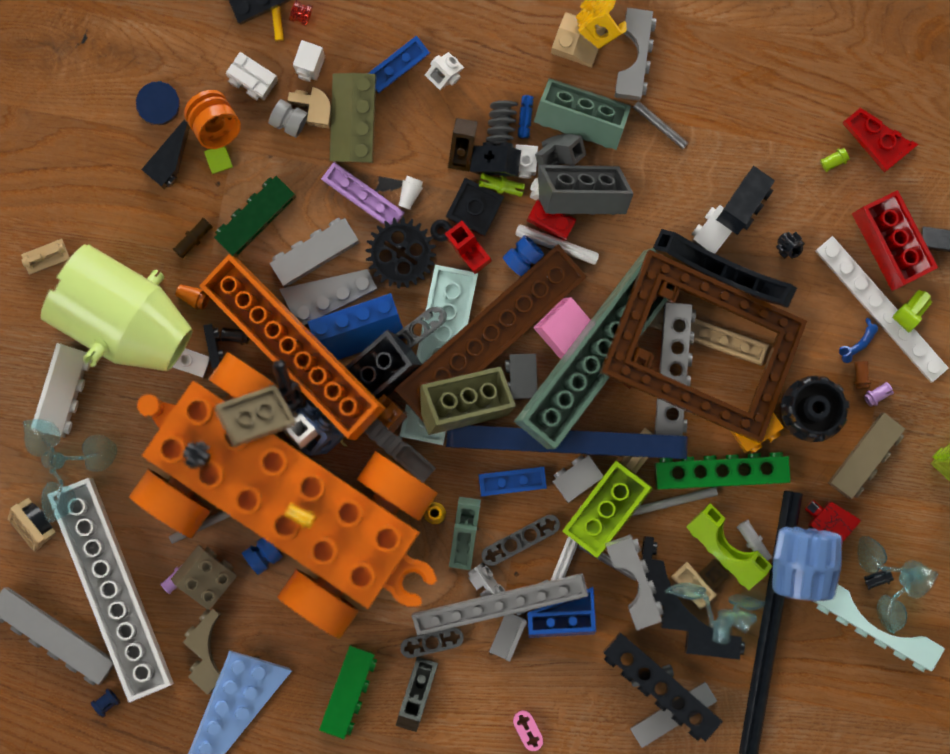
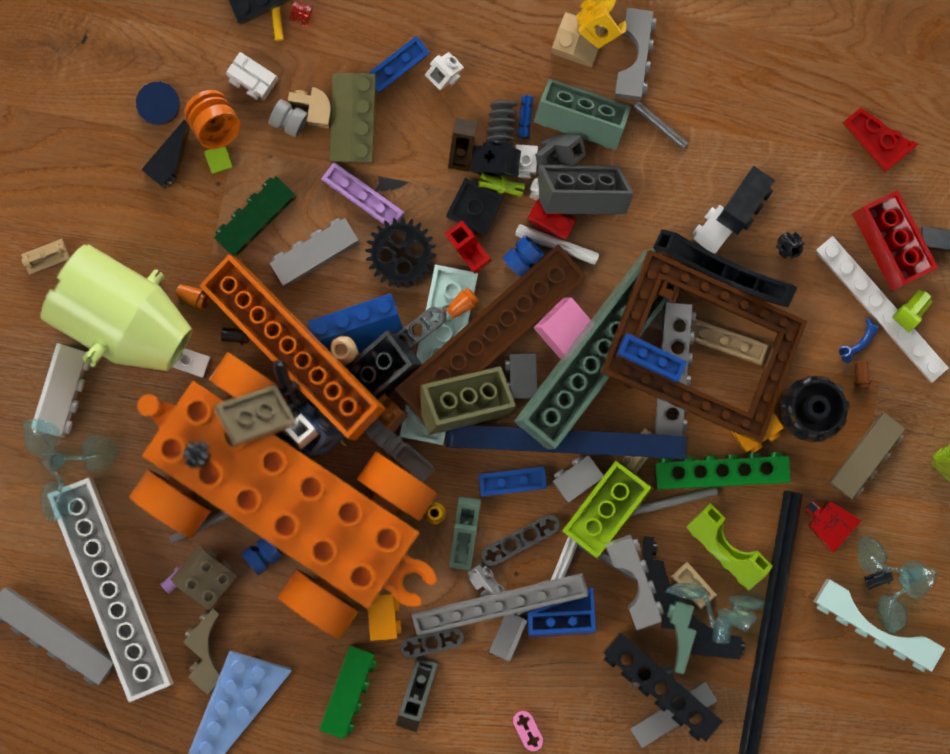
tan piece [8,498,56,552] -> none
dark blue bush [90,688,121,718] -> none
dark brown pin [173,218,213,259] -> none
black plate [203,323,224,370] -> none
light grey wing [279,269,378,326] -> none
yellow pin [284,503,316,528] -> none
white brick [293,40,325,82] -> none
white cone [398,176,423,210] -> none
black plate [430,220,452,242] -> none
dark brown plate [698,559,730,590] -> none
light grey pin [737,519,772,561] -> none
medium blue wheel [773,527,842,601] -> none
lime pin [820,148,850,172] -> none
lavender pin [864,382,894,407] -> none
none -> tan animal [330,336,359,364]
none -> light orange brick [368,594,401,641]
none -> orange cone [446,288,479,319]
none -> blue plate [616,333,687,383]
none -> sand green slope [667,601,696,674]

